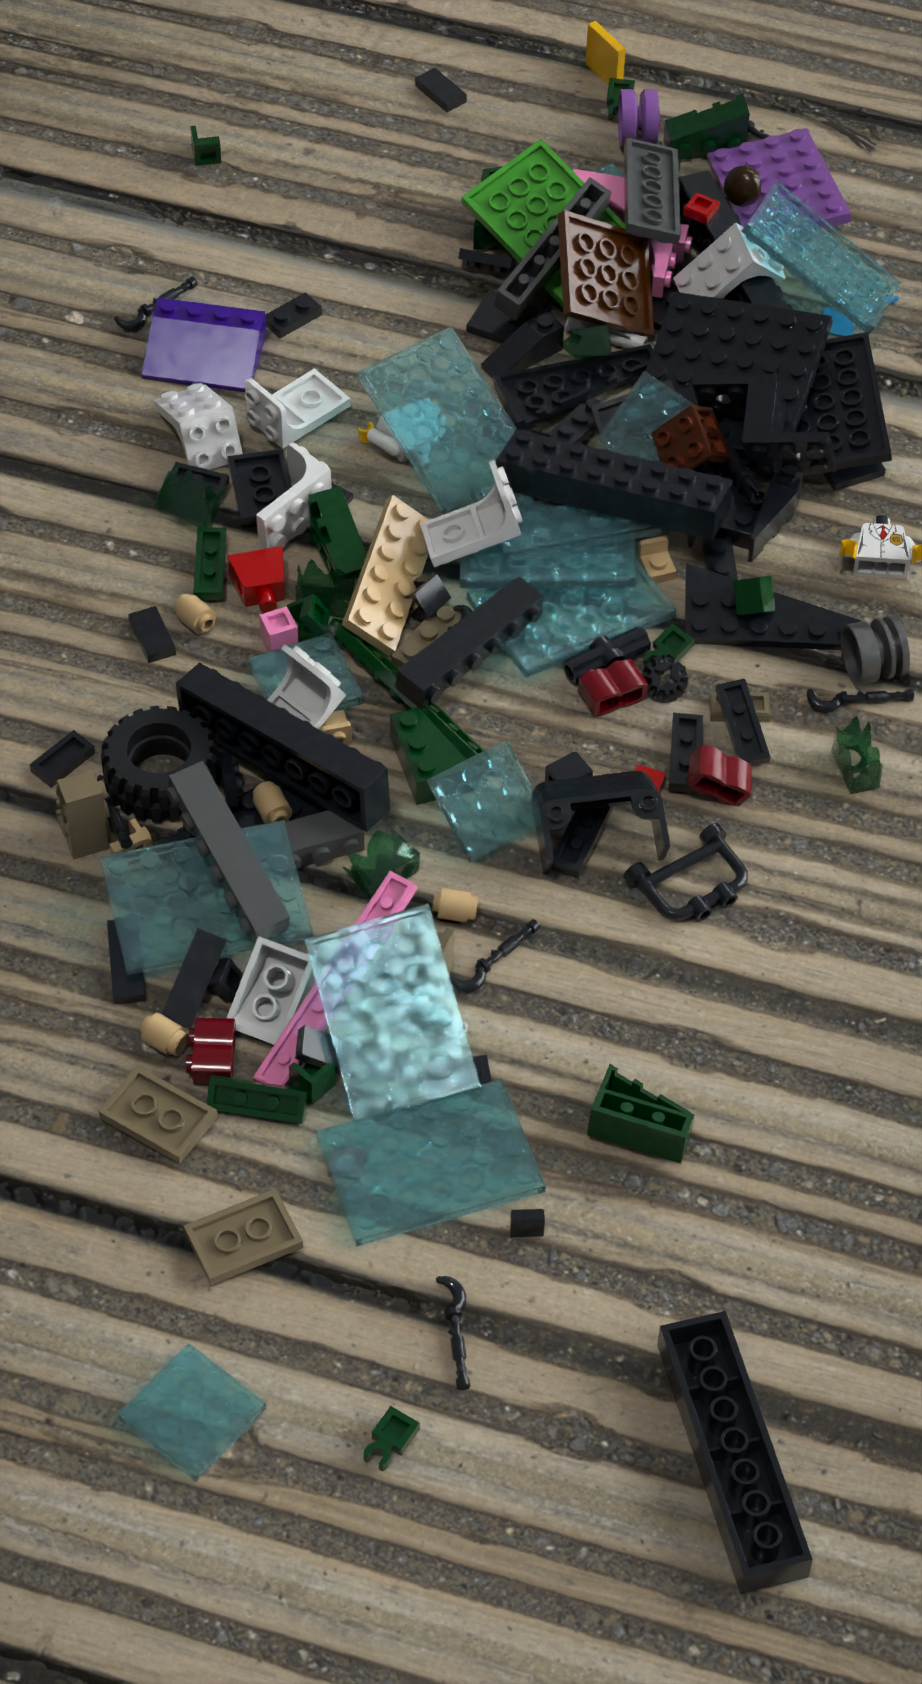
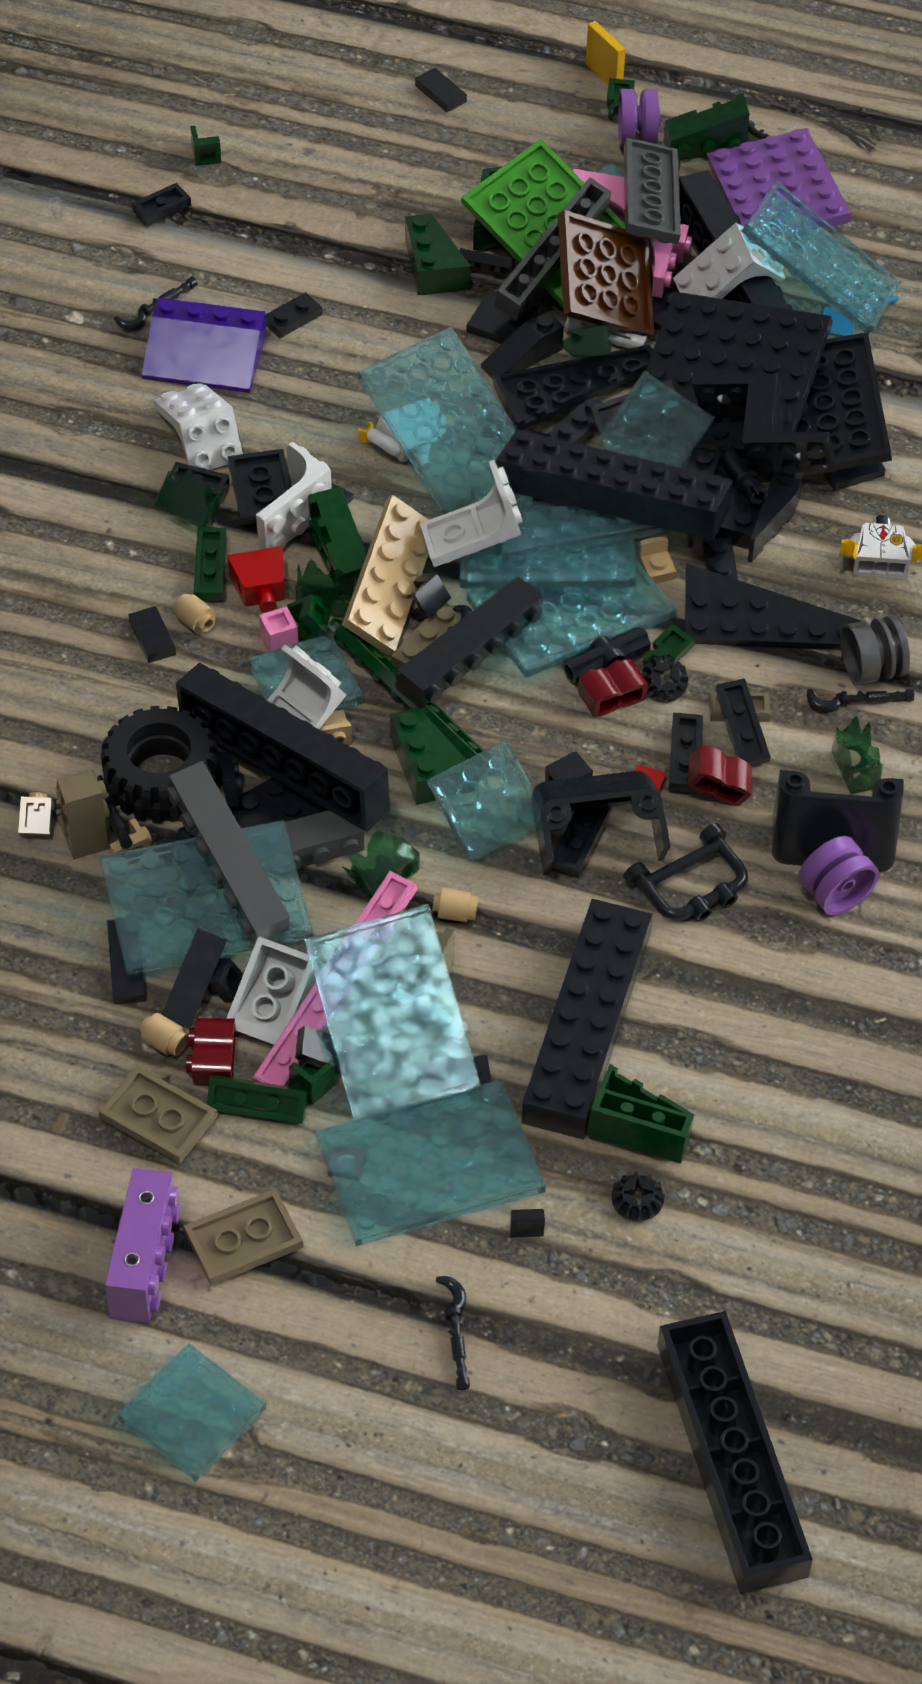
black tile [30,730,95,788] -> none
white bracket [245,368,351,448] -> none
tan brick [252,781,292,827] -> none
dark green plate [363,1406,420,1471] -> none
black piece [449,919,540,992] -> none
copper bracket [651,405,732,470] -> none
red tile [683,192,720,225] -> none
dark brown hair [724,165,762,207] -> none
dark green panel [733,576,775,615] -> none
none -> tan bracket [18,792,55,836]
none -> medium lavender piece [105,1168,181,1324]
none -> black plate [132,183,191,226]
none -> dark green wedge [405,214,471,295]
none -> black brick [521,899,652,1140]
none -> black gear [611,1171,665,1221]
none -> black windscreen [772,770,904,872]
none -> medium lavender wheel [798,836,880,915]

